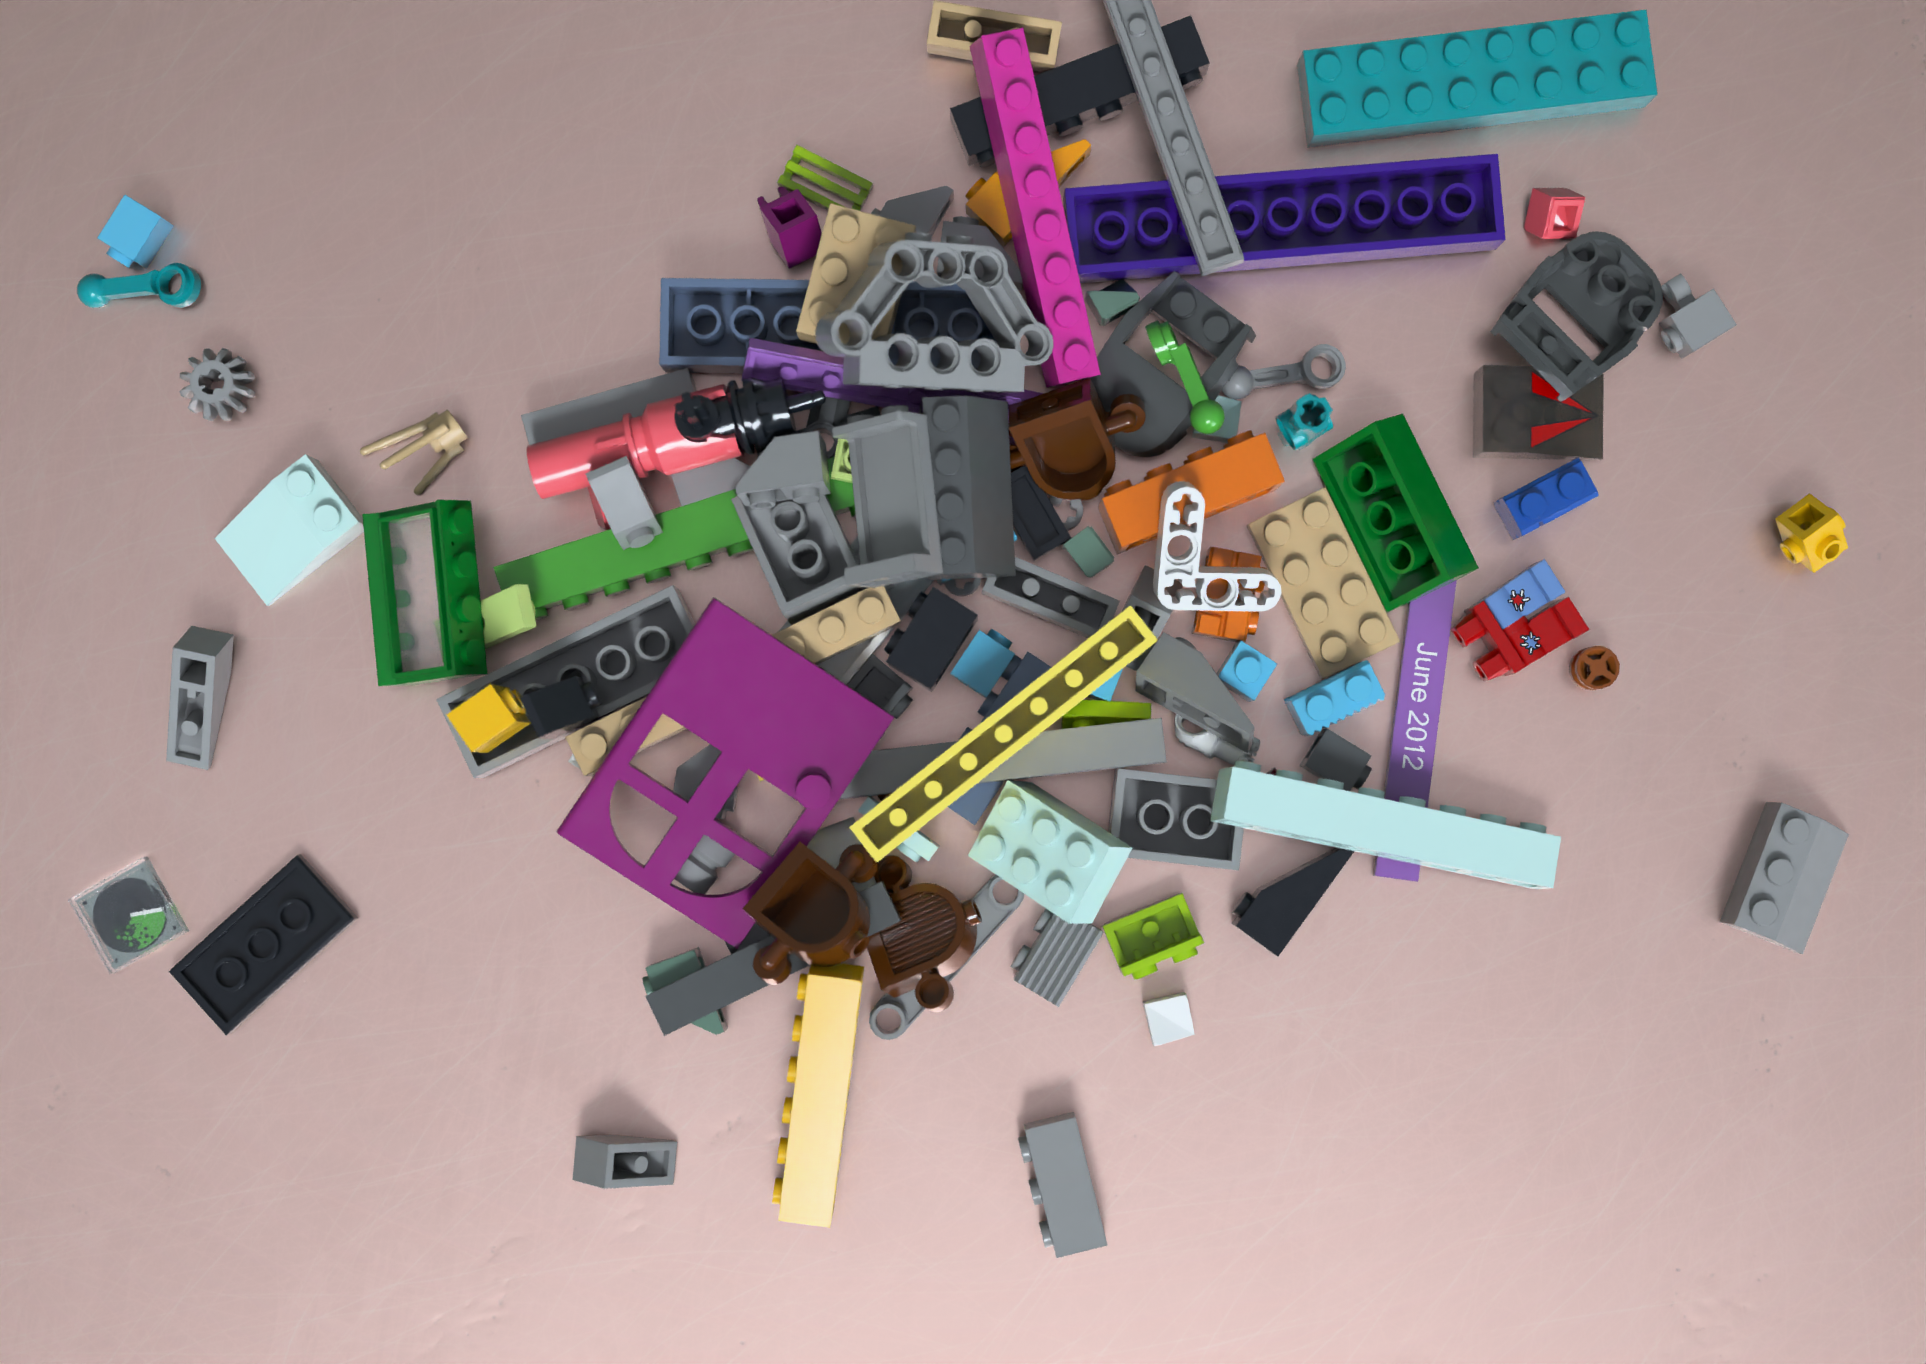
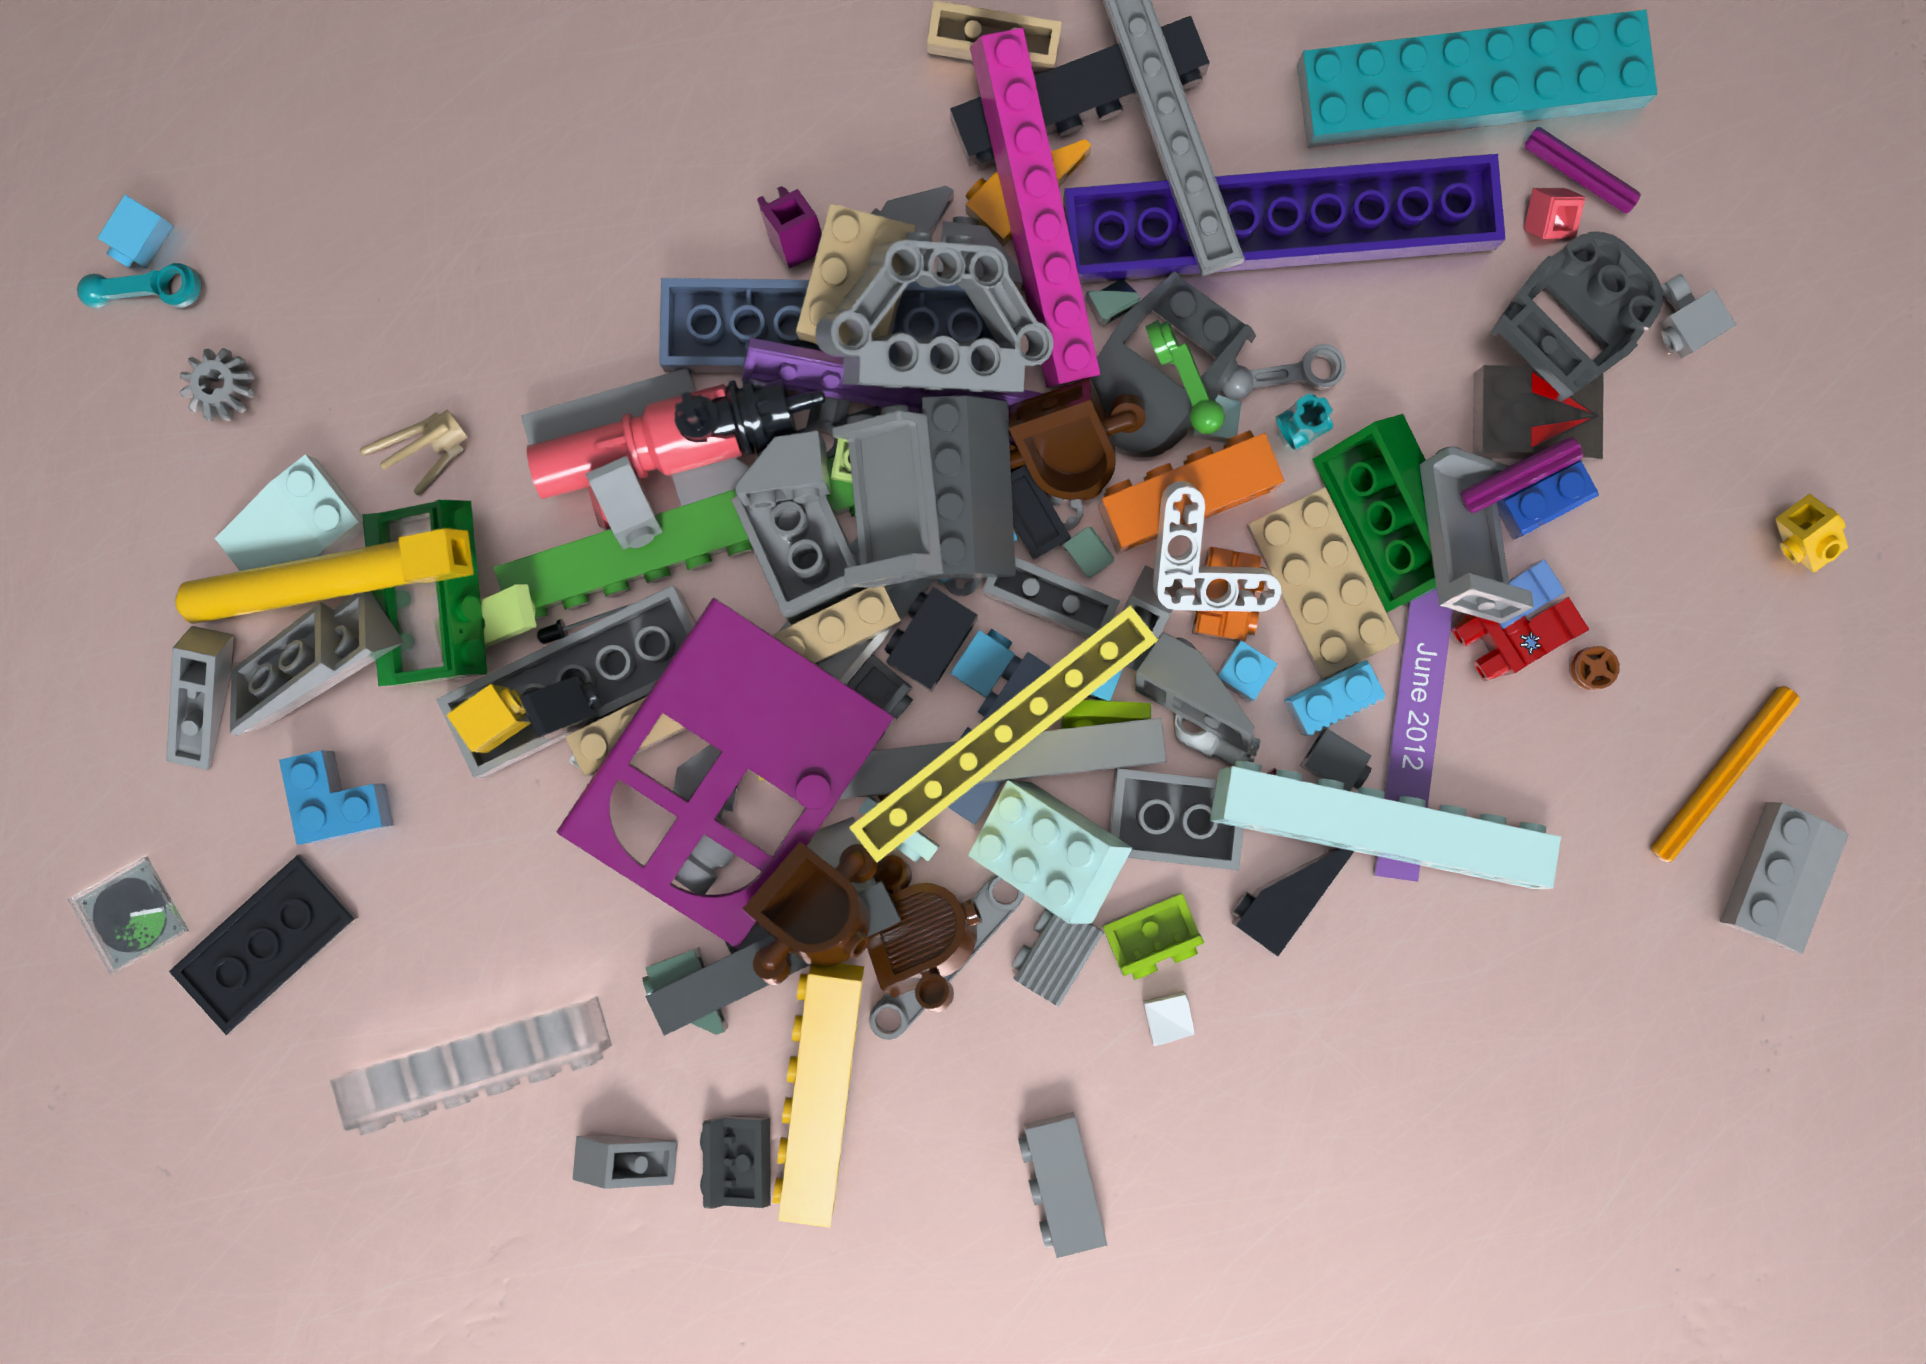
lime tile [777,144,873,211] -> none
none -> yellow brick [175,528,474,624]
none -> light grey slope [230,591,404,736]
none -> dark azure brick [279,750,394,845]
none -> clear brick [330,996,612,1135]
none -> black piece [537,605,628,644]
none -> dark grey bracket [700,1116,771,1209]
none -> light grey panel [1419,446,1534,624]
none -> magenta axle [1460,437,1583,513]
none -> magenta axle [1524,127,1641,213]
none -> light orange axle [1651,686,1800,863]

